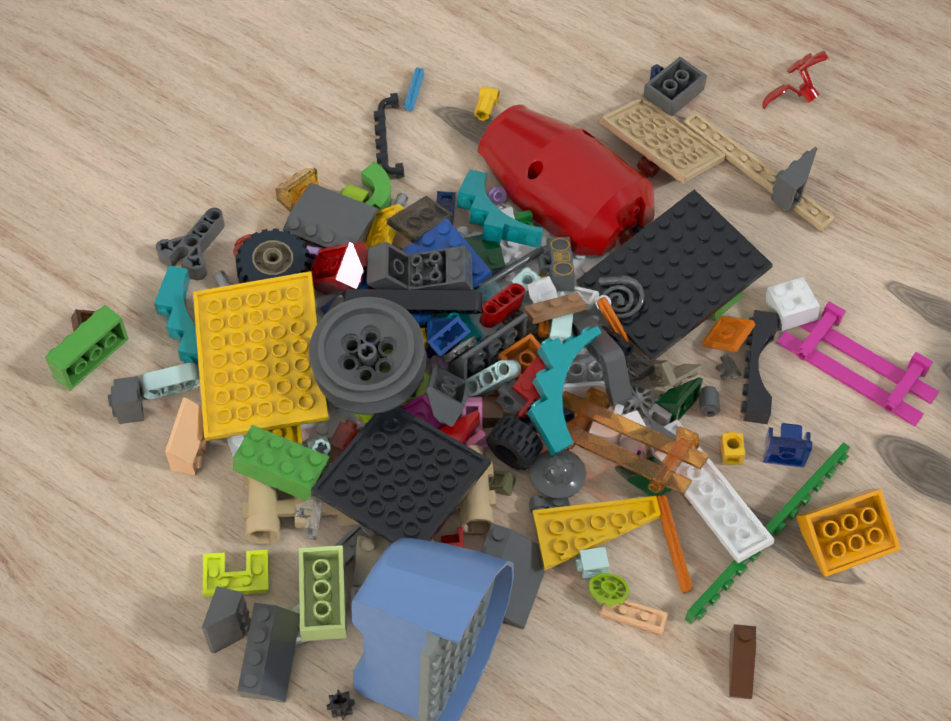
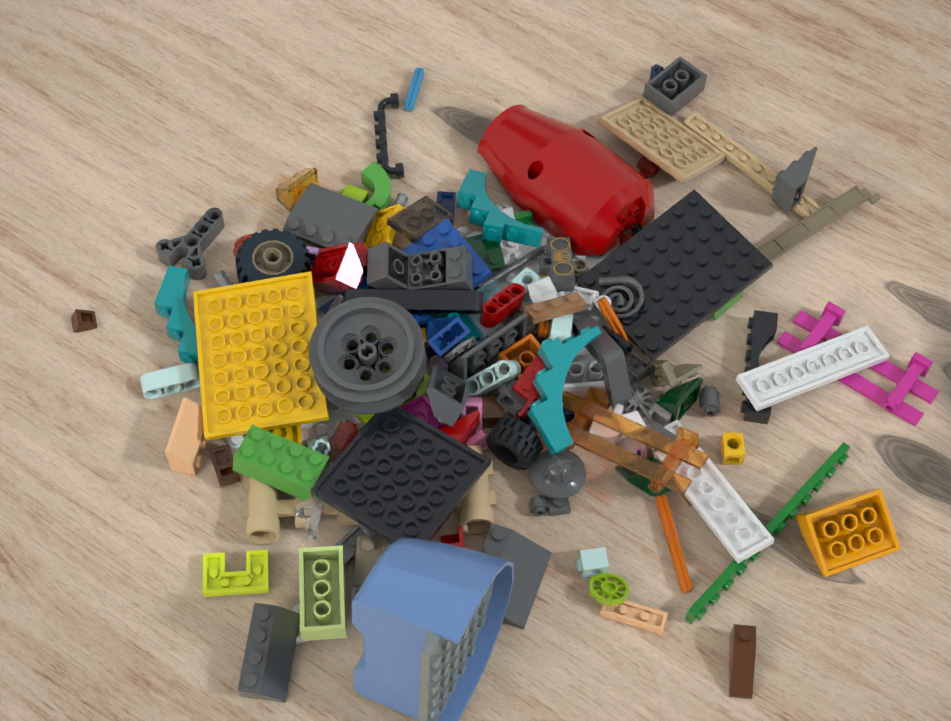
bright green brick [45,305,129,391] -> none
dark grey brick [108,376,144,424] -> none
dark grey slope [202,586,251,653] -> none
black gear [326,690,355,720] -> none
yellow piece [474,86,500,121] -> none
lavender plate [487,186,507,205] -> none
olive slope [489,471,516,496] -> none
yellow wing [532,496,661,571] -> none
orange tile [702,316,755,352] -> none
clear smoke tile [715,353,742,380] -> none
red plant [762,51,829,110] -> none
clear blue panel [763,423,812,468] -> none
white brick [765,277,820,331] -> none
none -> reddish brown slope [209,444,241,488]
none -> dark tan plate [573,259,589,277]
none -> white plate [735,326,890,411]
none -> dark tan piece [757,185,880,262]

